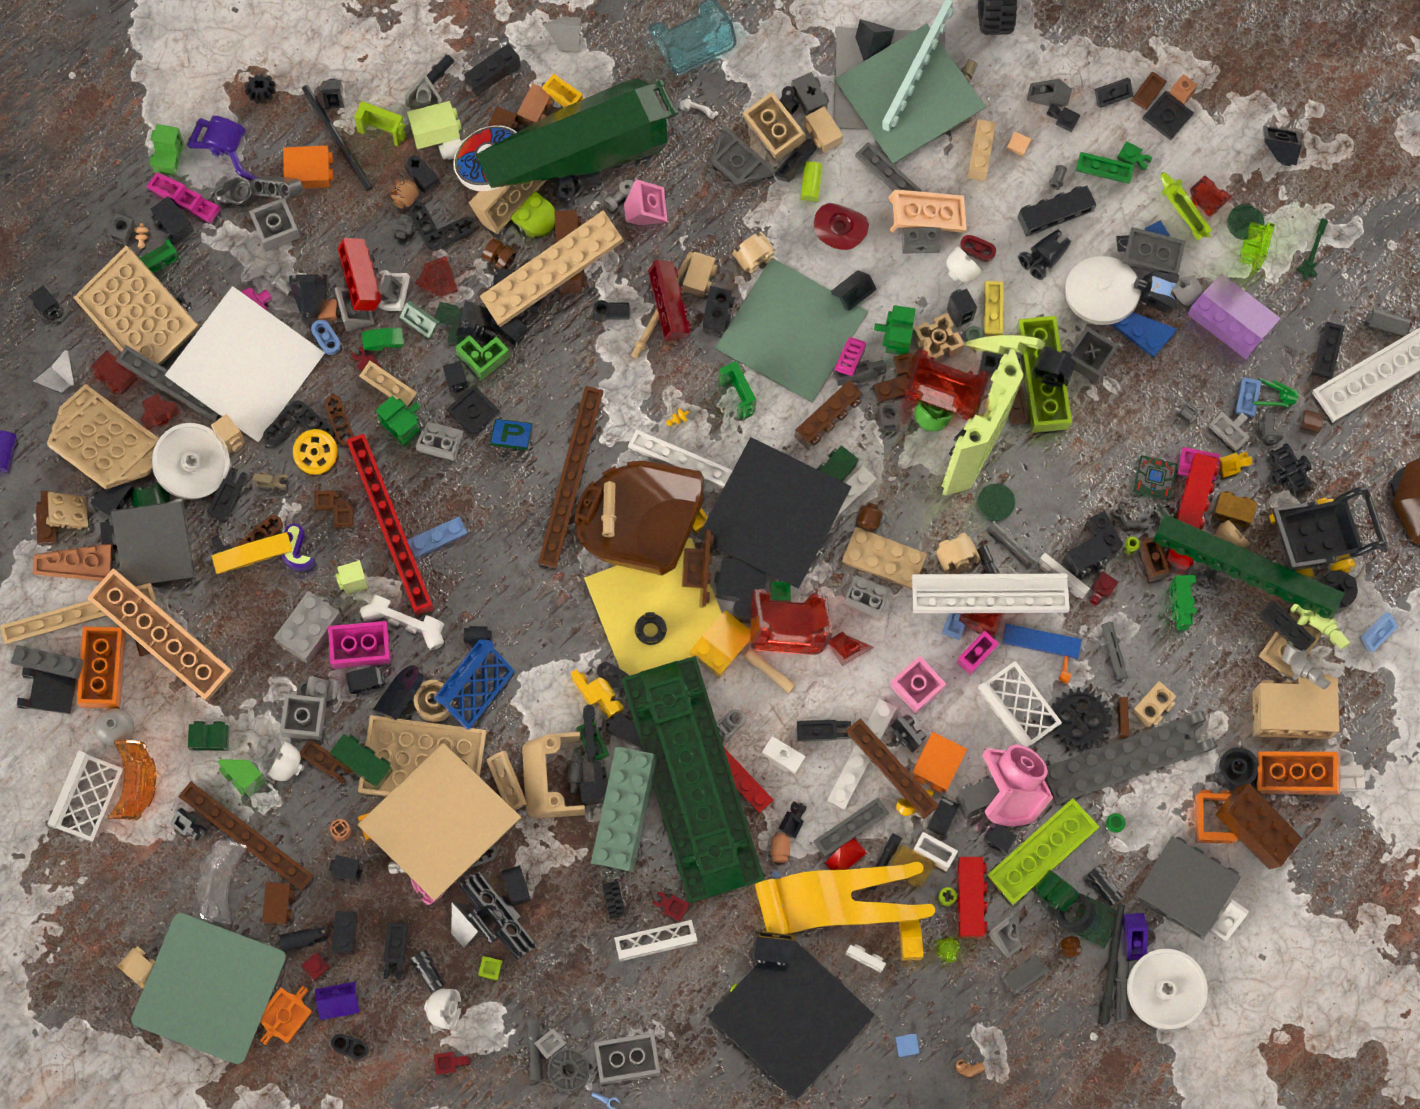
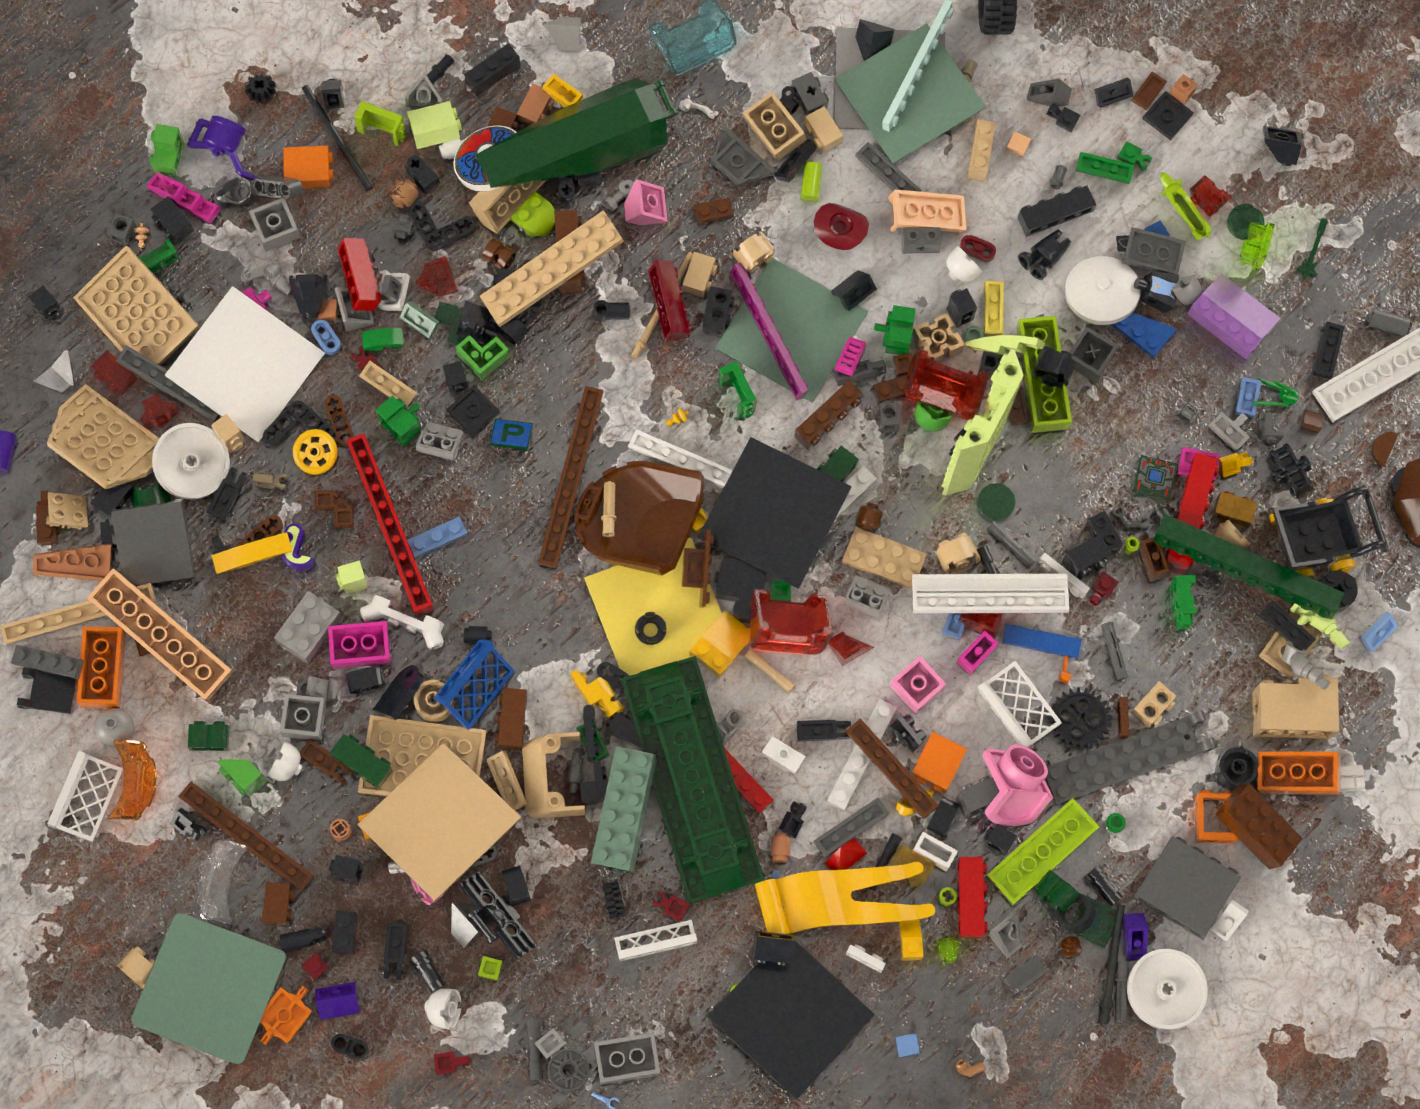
none -> reddish brown brick [495,688,528,751]
none -> reddish brown plate [693,197,734,224]
none -> magenta plate [730,262,808,400]
none -> reddish brown tile [1371,432,1399,467]

